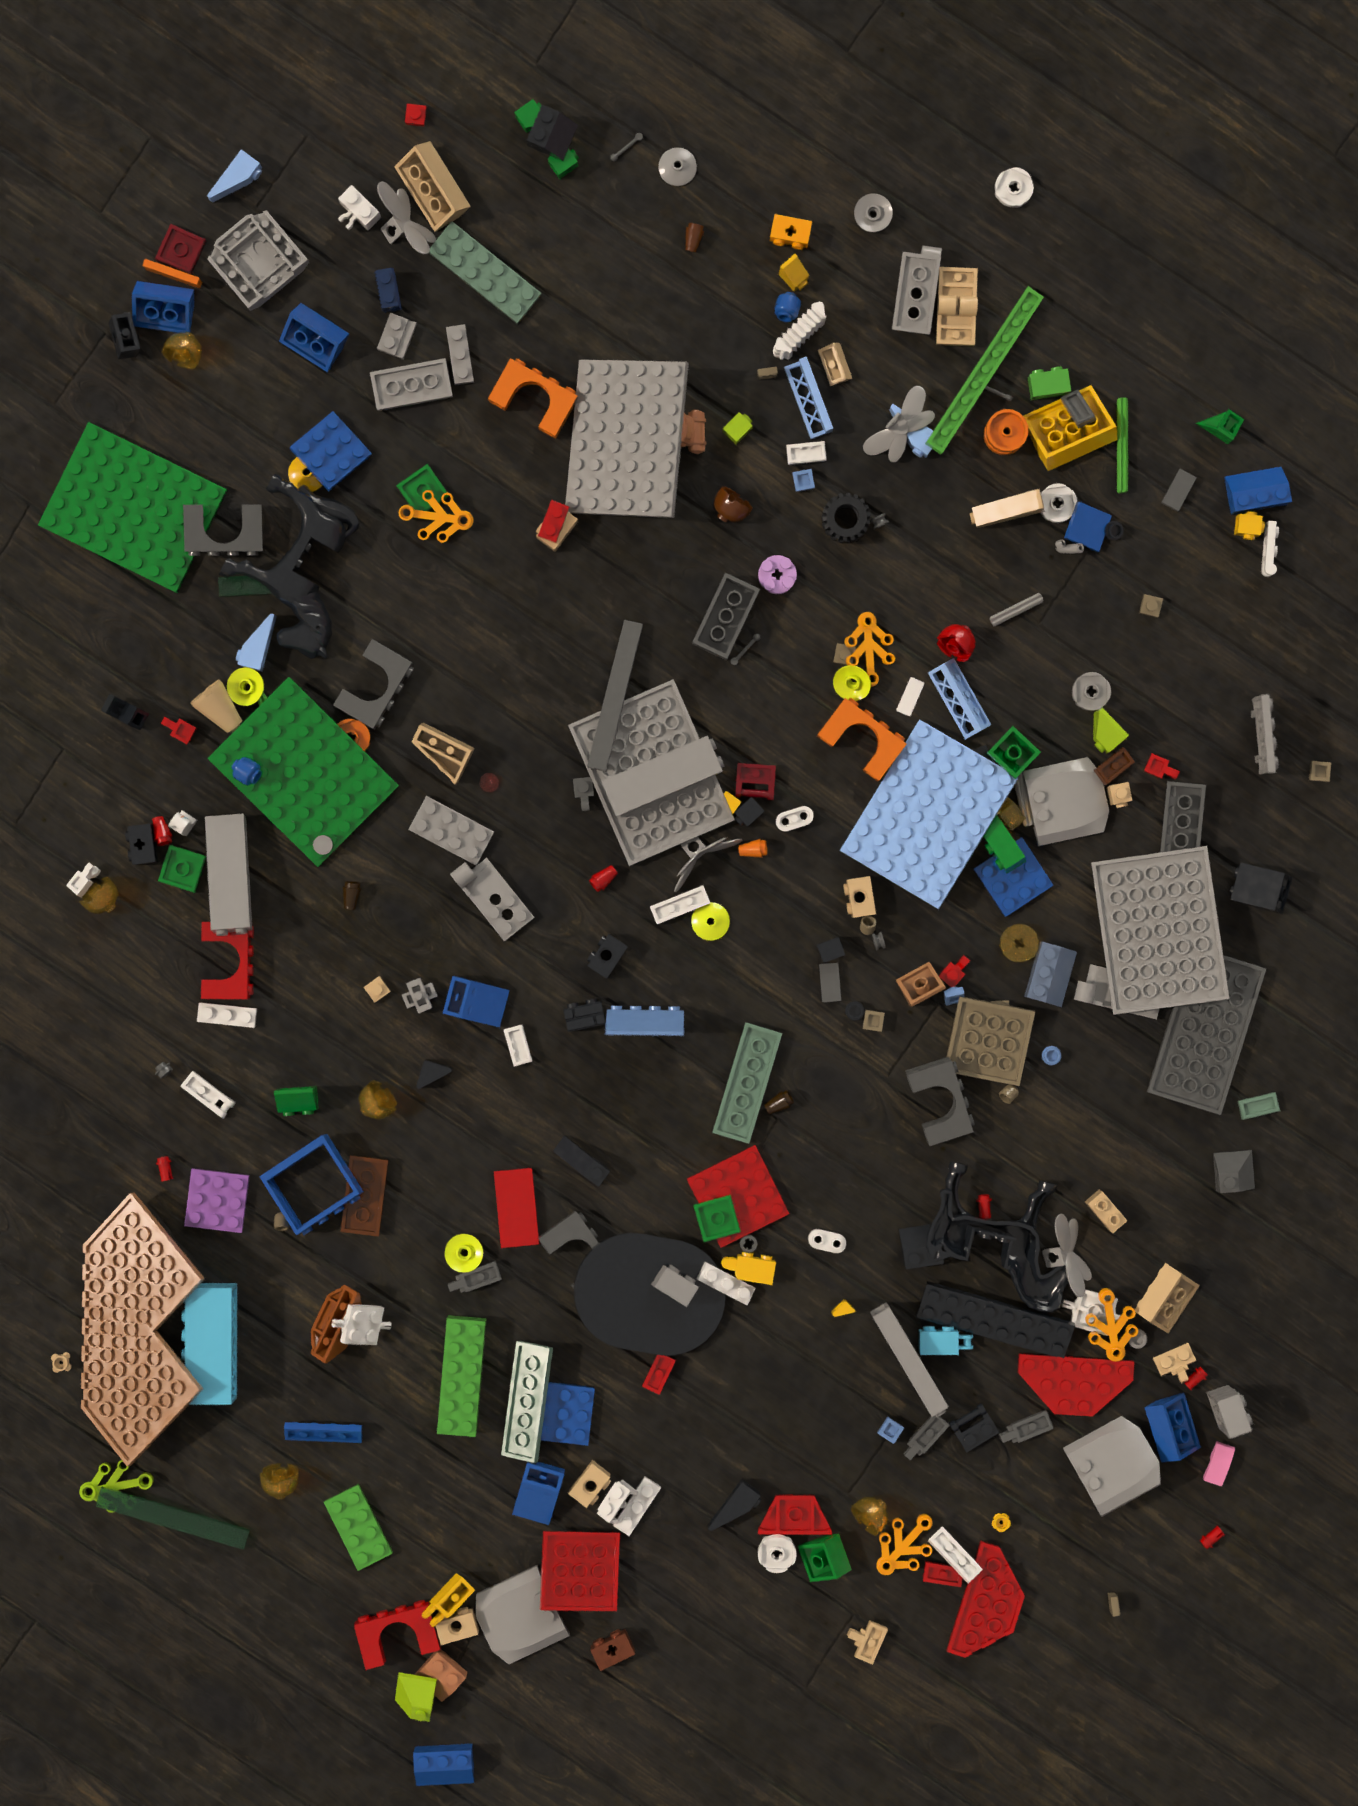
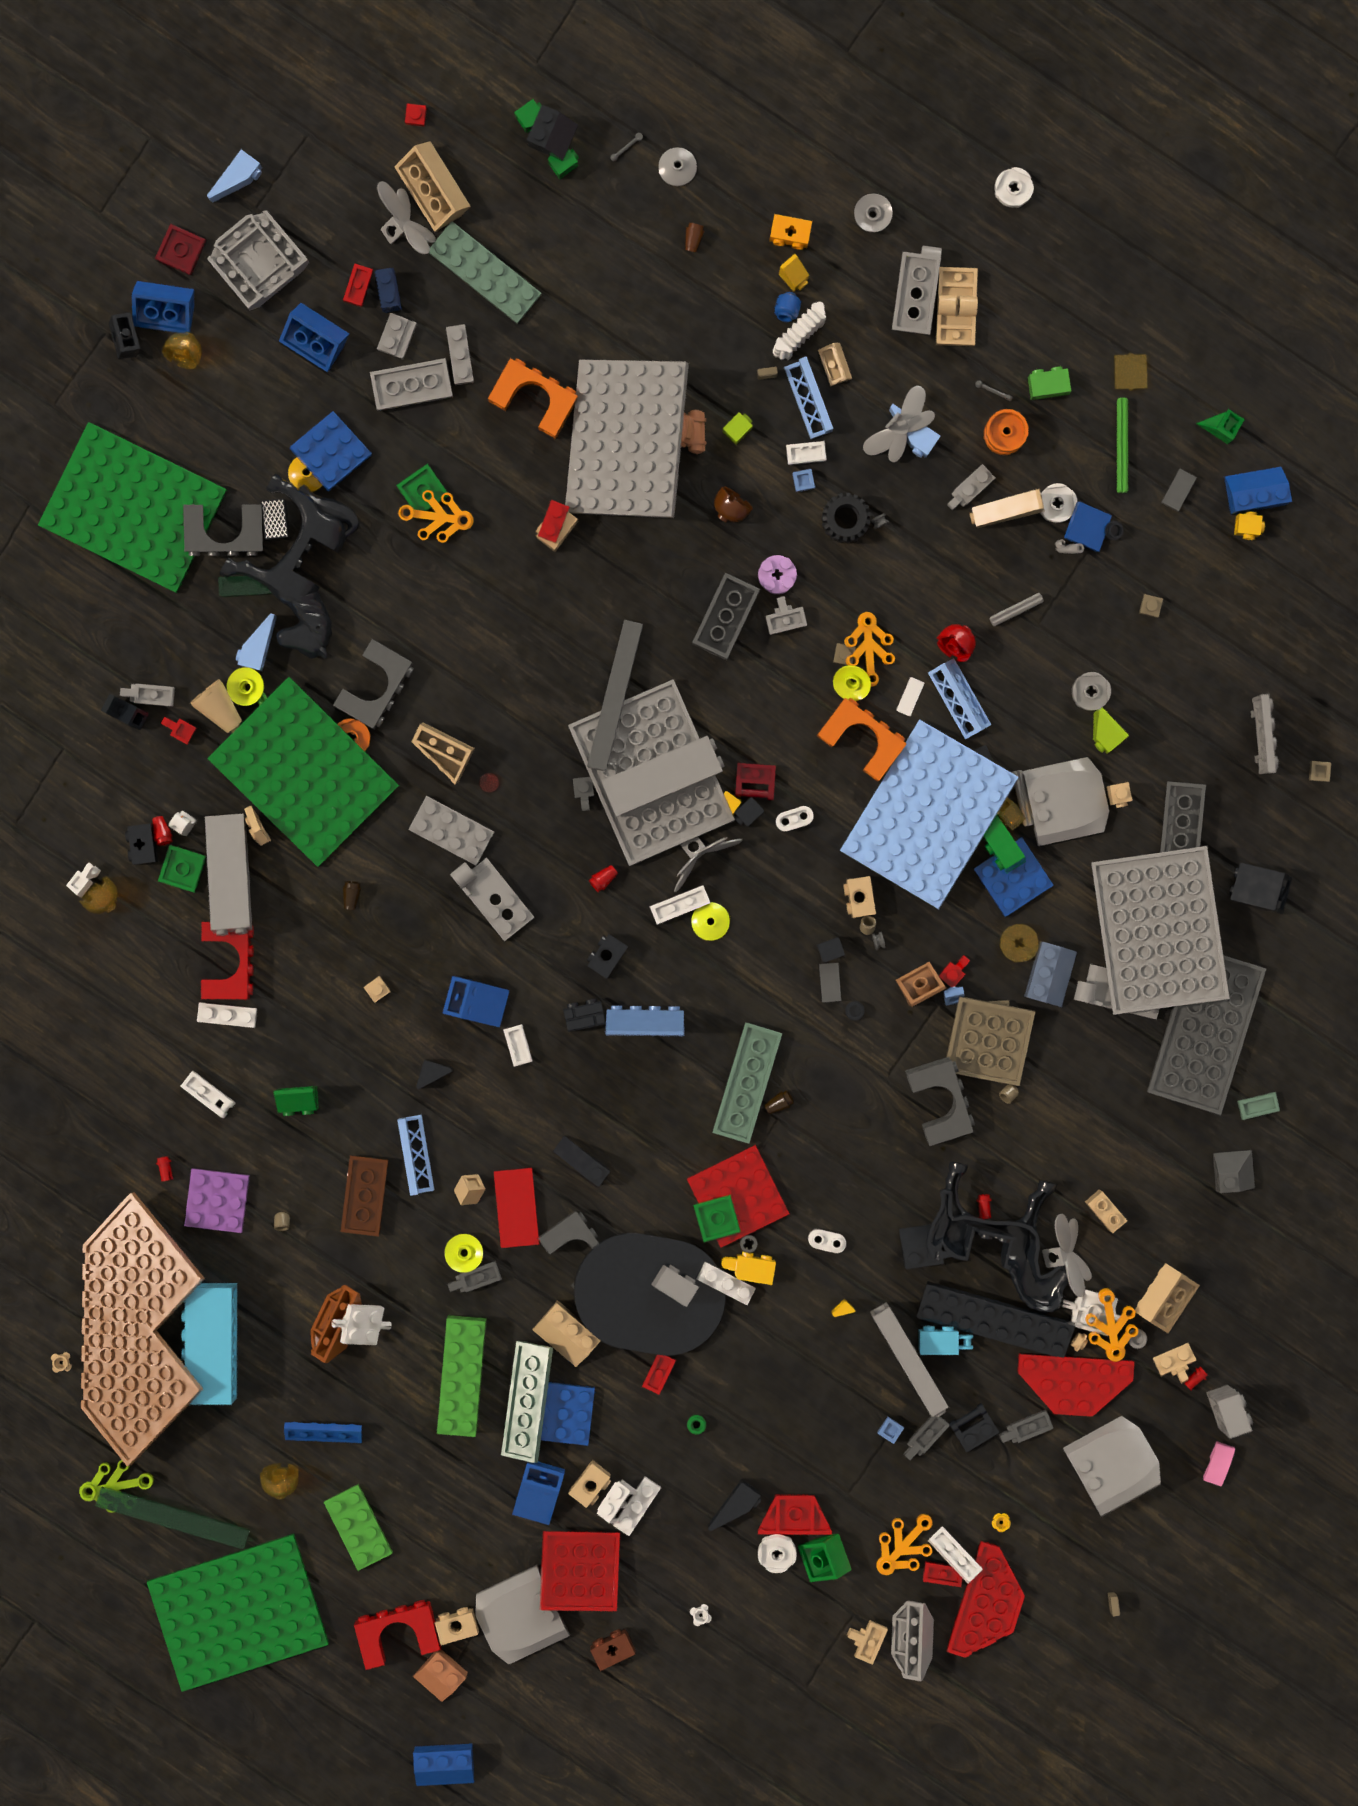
orange tile [142,259,202,289] -> none
dark grey plate [155,1062,173,1079] -> none
blue head [232,757,262,786] -> none
blue window [260,1134,364,1235] -> none
light grey tile [313,835,333,855] -> none
white brick [338,185,381,231] -> none
clear yellow cylinder [359,1080,397,1120] -> none
lime slope [395,1672,437,1722] -> none
light grey piece [402,978,437,1013] -> none
yellow hinge [422,1573,475,1627] -> none
dark grey hinge [731,634,760,665] -> none
orange cone [739,839,767,858] -> none
clear yellow cylinder [851,1497,888,1536] -> none
dark tan plate [862,1010,885,1032] -> none
bright green plate [925,286,1044,454] -> none
green slope [987,726,1041,779] -> none
yellow slope [1023,385,1118,471] -> none
medium blue plate [1042,1046,1061,1065] -> none
dark grey tile [1061,390,1096,429] -> none
reddish brown plate [1093,747,1135,785] -> none
red plate [1144,753,1180,779] -> none
blue slope [1145,1393,1201,1462] -> none
red pin [1200,1526,1225,1549] -> none
white plate [1261,521,1279,577] -> none
none -> light grey hinge [120,684,175,707]
none -> green plate [147,1534,329,1692]
none -> tan hinge [244,806,271,846]
none -> black panel [261,498,290,542]
none -> red plate [343,263,373,307]
none -> light blue fence [398,1115,434,1196]
none -> tan panel [454,1174,485,1205]
none -> tan slope [532,1300,601,1367]
none -> green plate [687,1415,706,1434]
none -> white plate [690,1604,712,1626]
none -> light grey hinge [765,596,807,635]
none -> light grey wedge [891,1600,934,1681]
none -> light grey hinge [947,464,995,510]
none -> tan plate [1071,1332,1088,1351]
none -> clear yellow piece [1114,353,1147,391]

